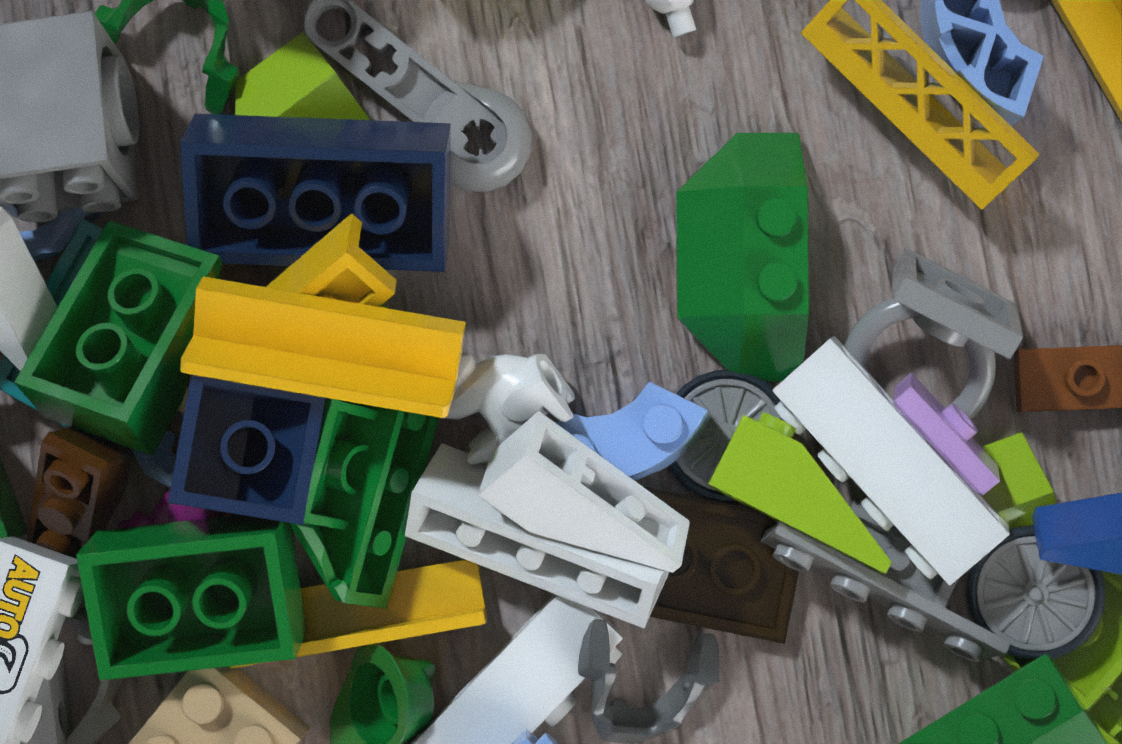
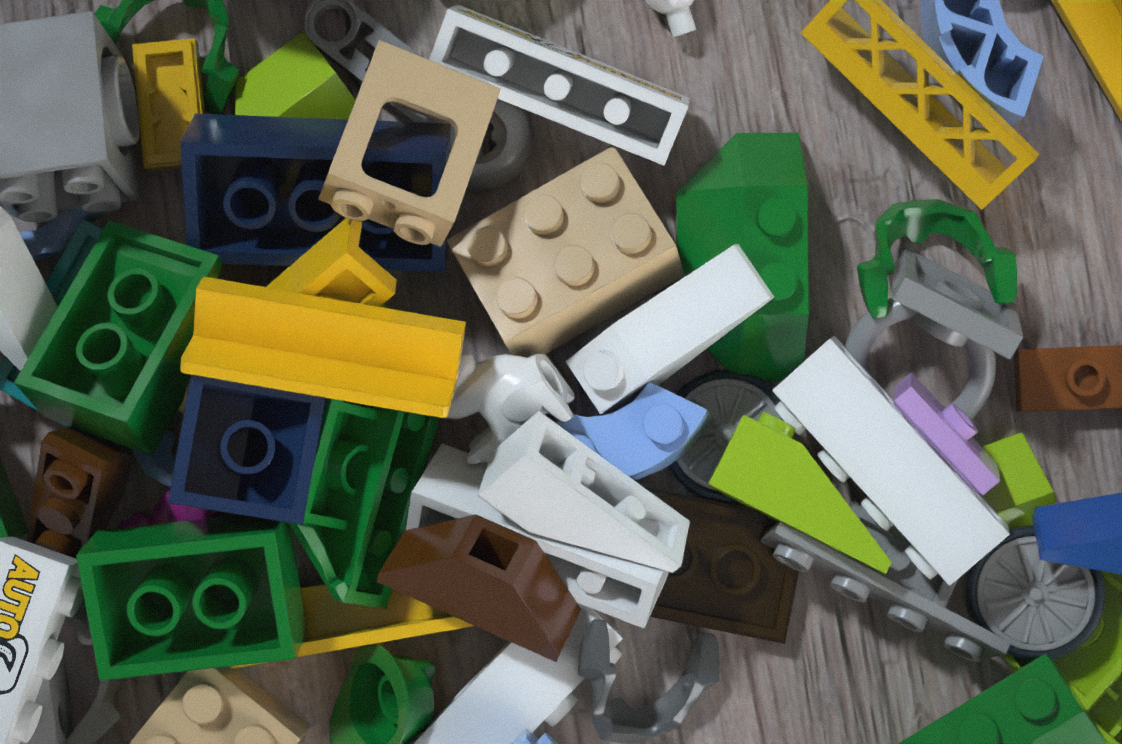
none -> yellow plate [132,38,206,172]
none -> tan window [318,40,501,247]
none -> reddish brown slope [376,514,581,662]
none -> white brick [429,4,690,166]
none -> tan brick [446,145,684,358]
none -> white slope [565,244,774,415]
none -> green helmet [857,199,1017,318]

